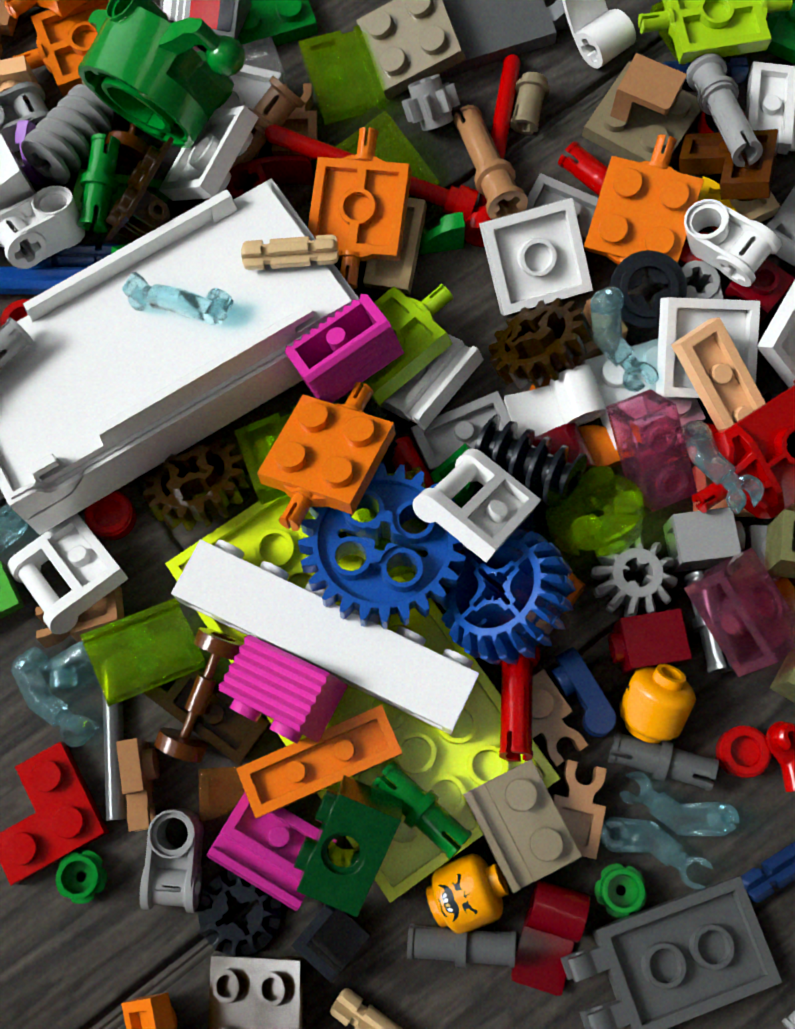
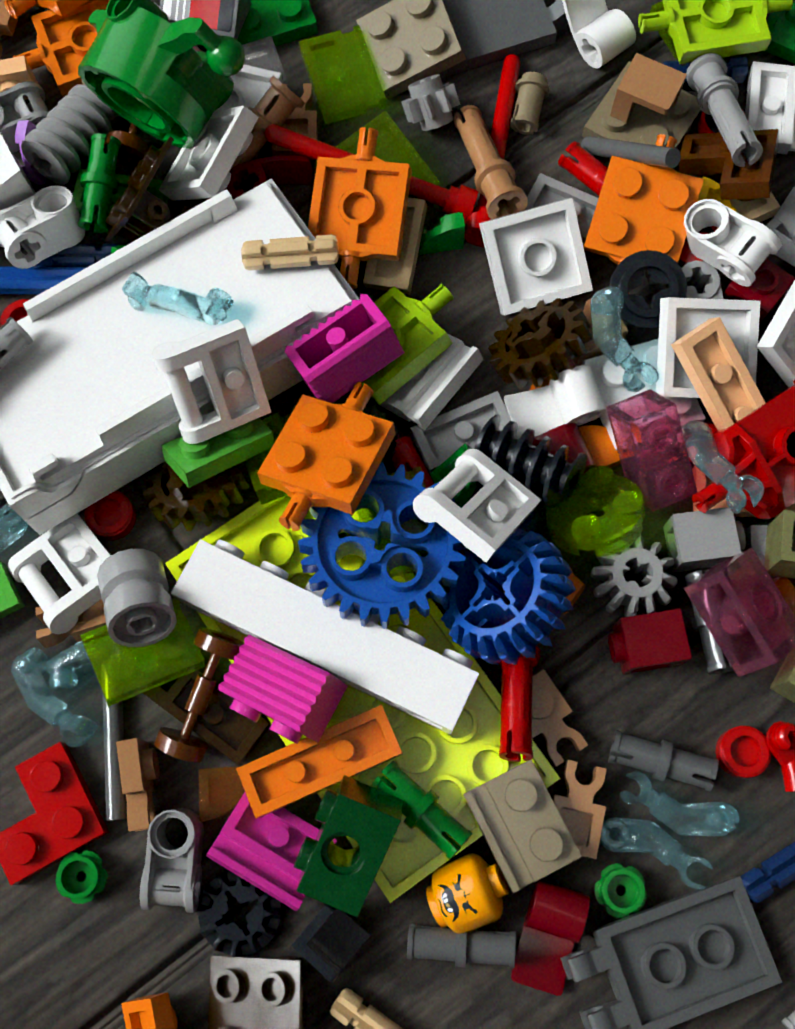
dark blue plate [551,647,616,738] -> none
light orange head [619,664,696,744] -> none
none -> light grey wheel [97,549,177,647]
none -> white plate [151,319,271,444]
none -> bright green plate [161,418,274,488]
none -> dark grey bar [581,136,681,168]

